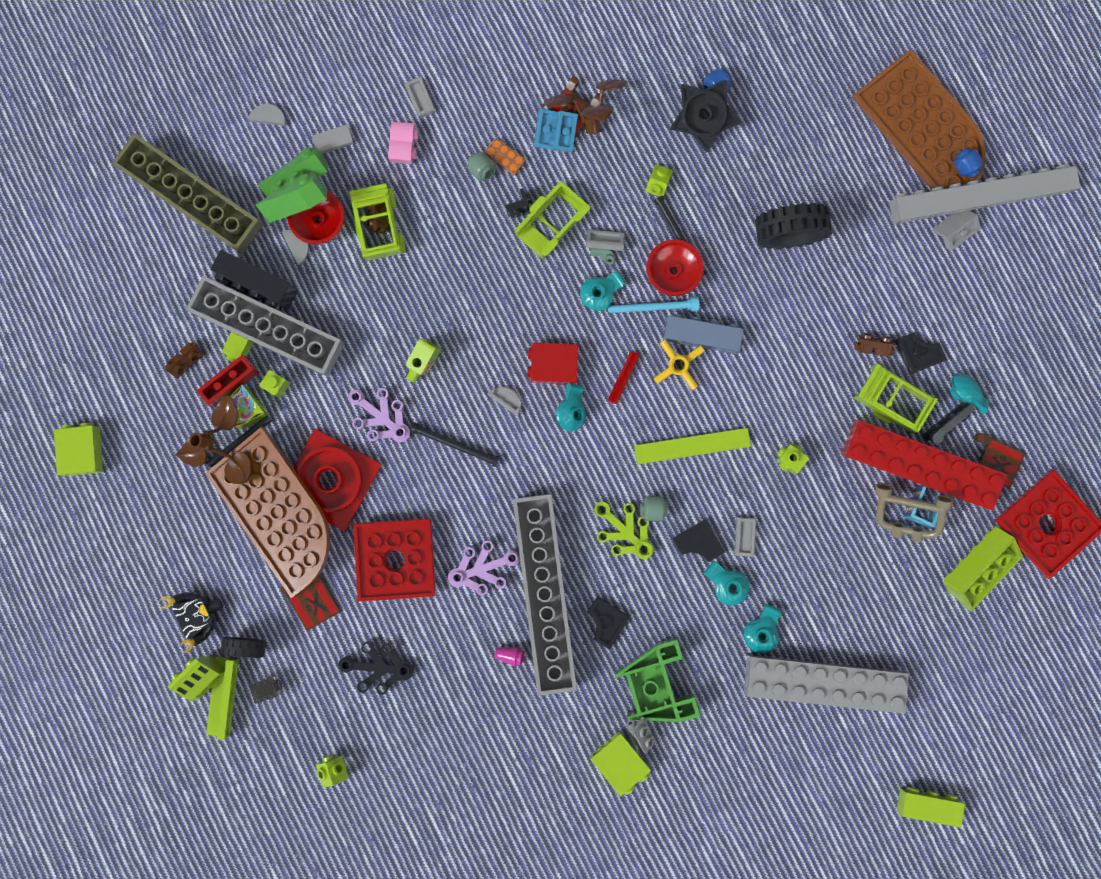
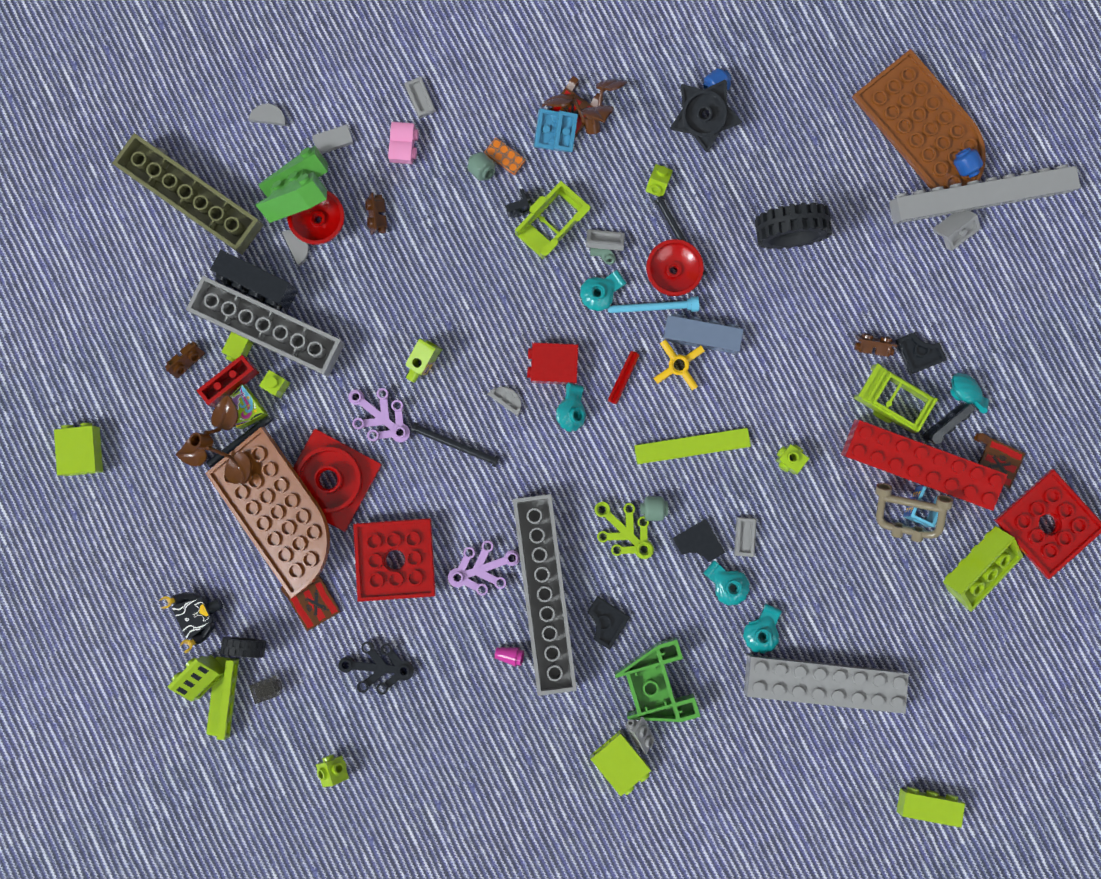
lime piece [349,183,406,261] -> none

